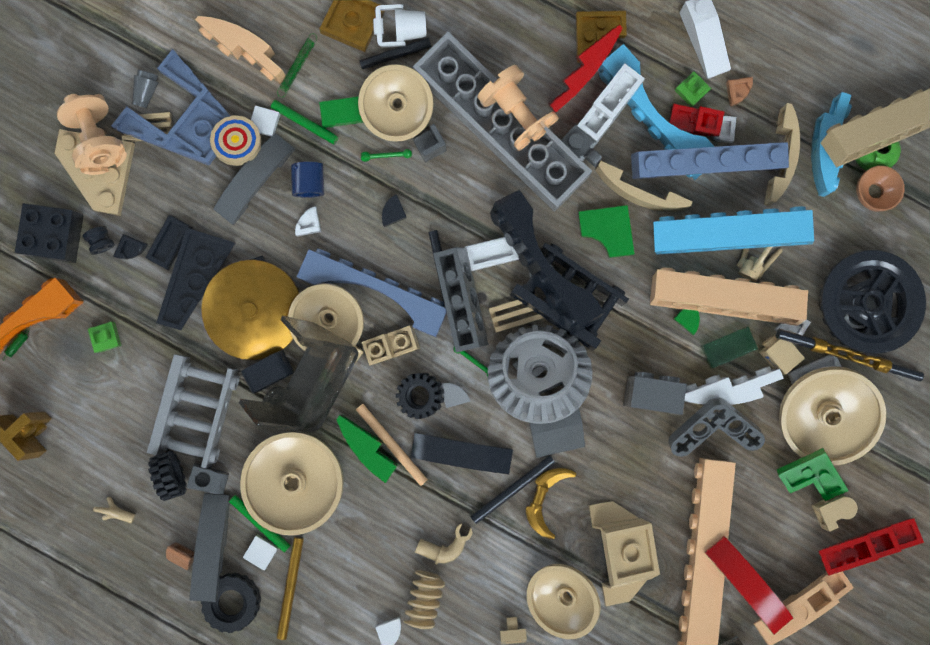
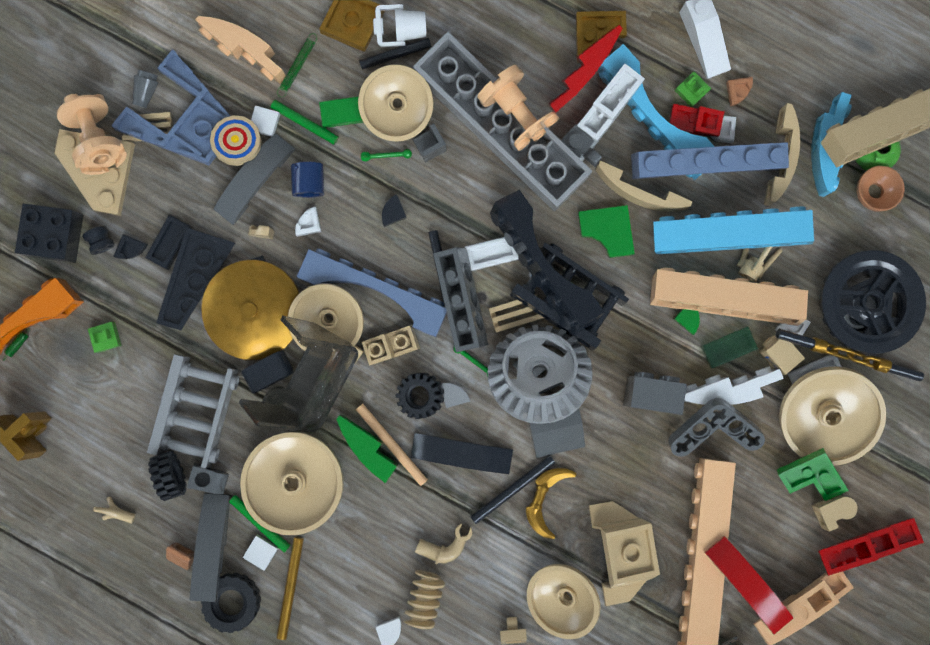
none -> tan tile [248,225,274,240]

